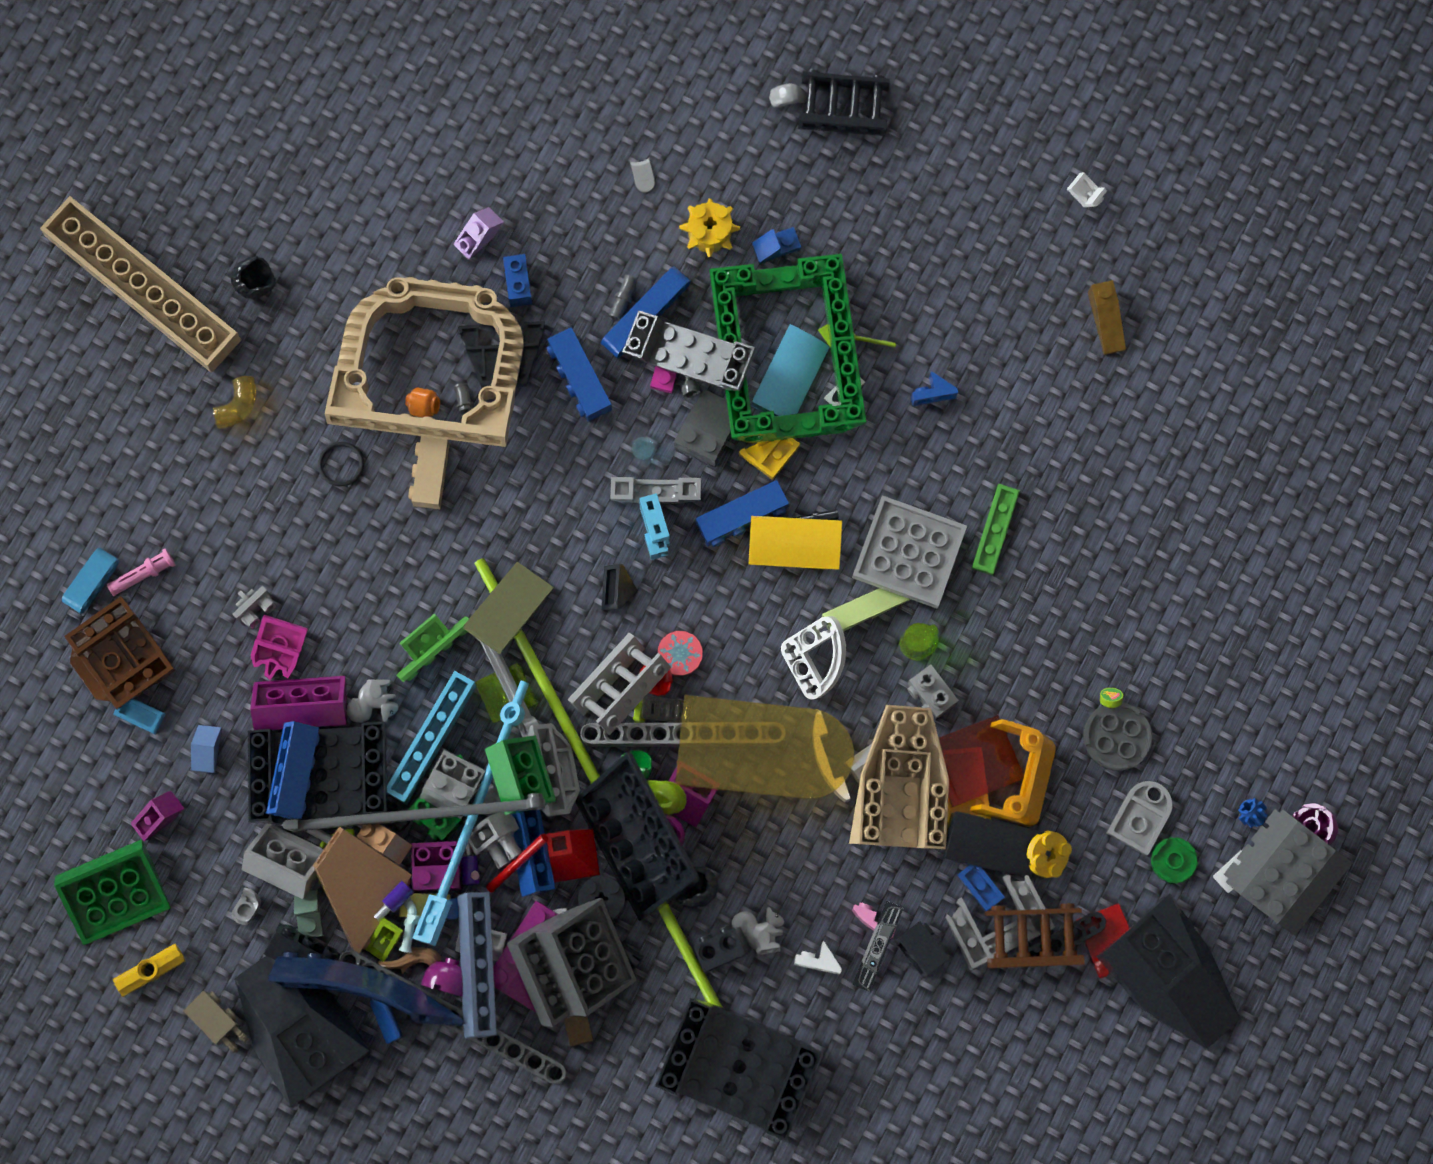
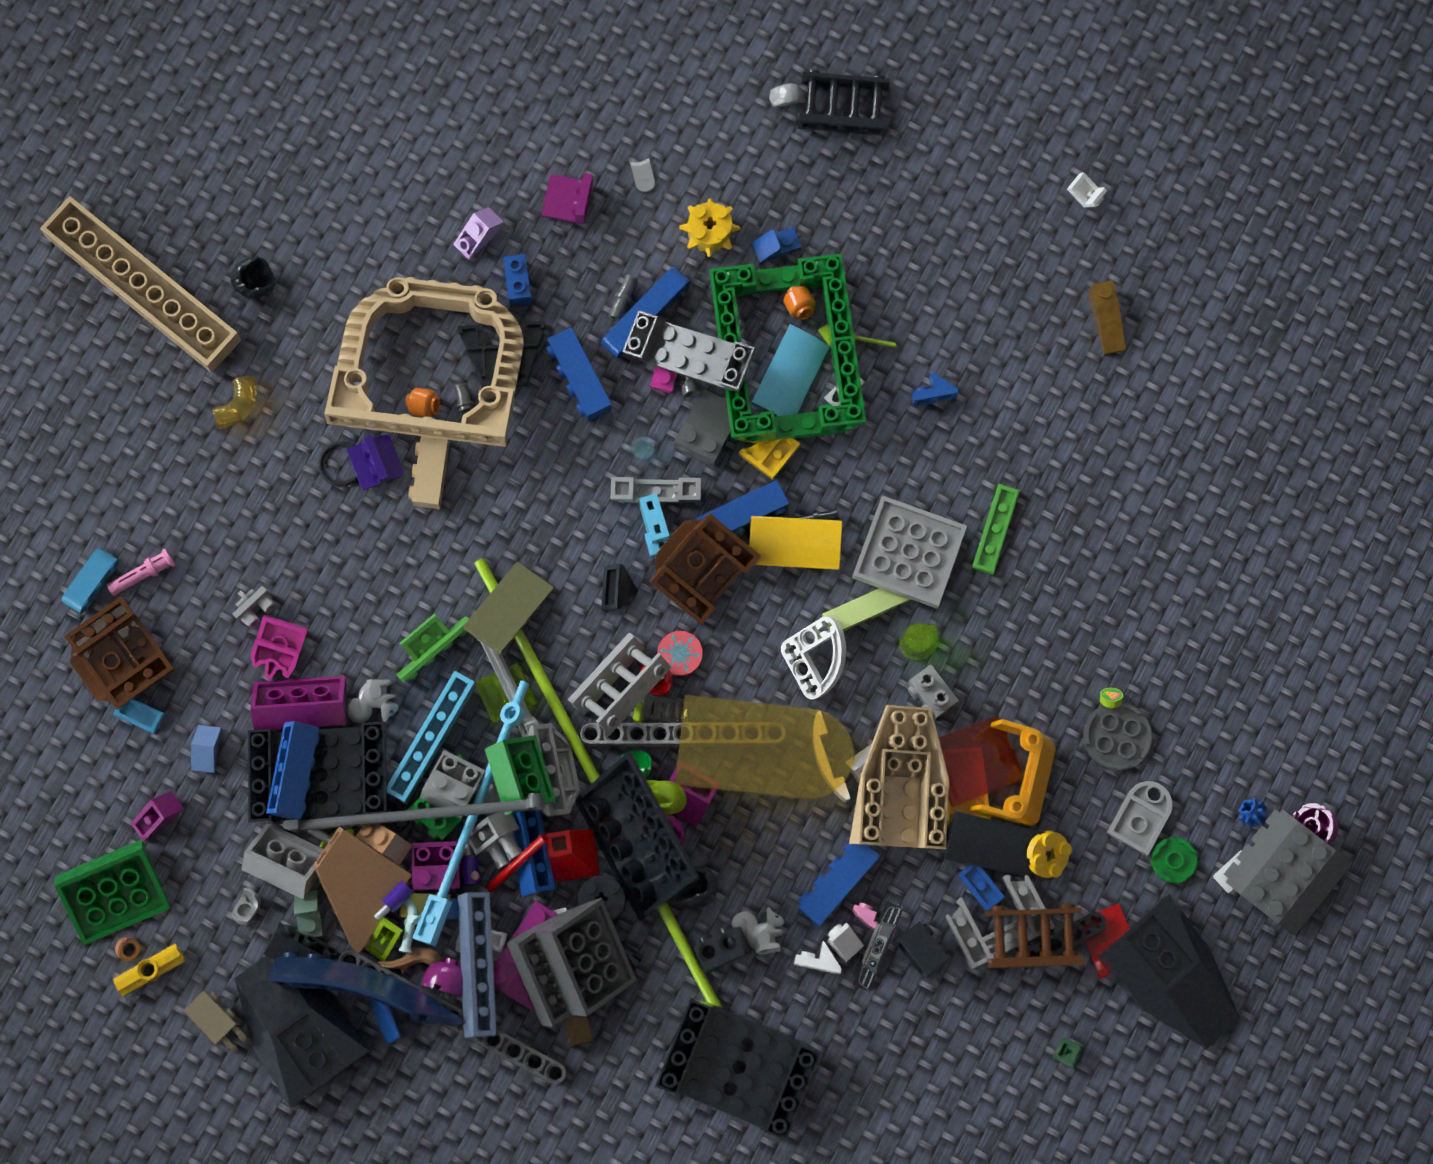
none -> nougat piece [115,937,140,961]
none -> dark purple bracket [347,434,404,490]
none -> magenta bracket [541,173,593,225]
none -> reddish brown slope [650,513,761,625]
none -> orange head [783,286,816,320]
none -> blue brick [798,843,880,928]
none -> white slope [827,923,864,963]
none -> dark green tile [1053,1037,1085,1069]

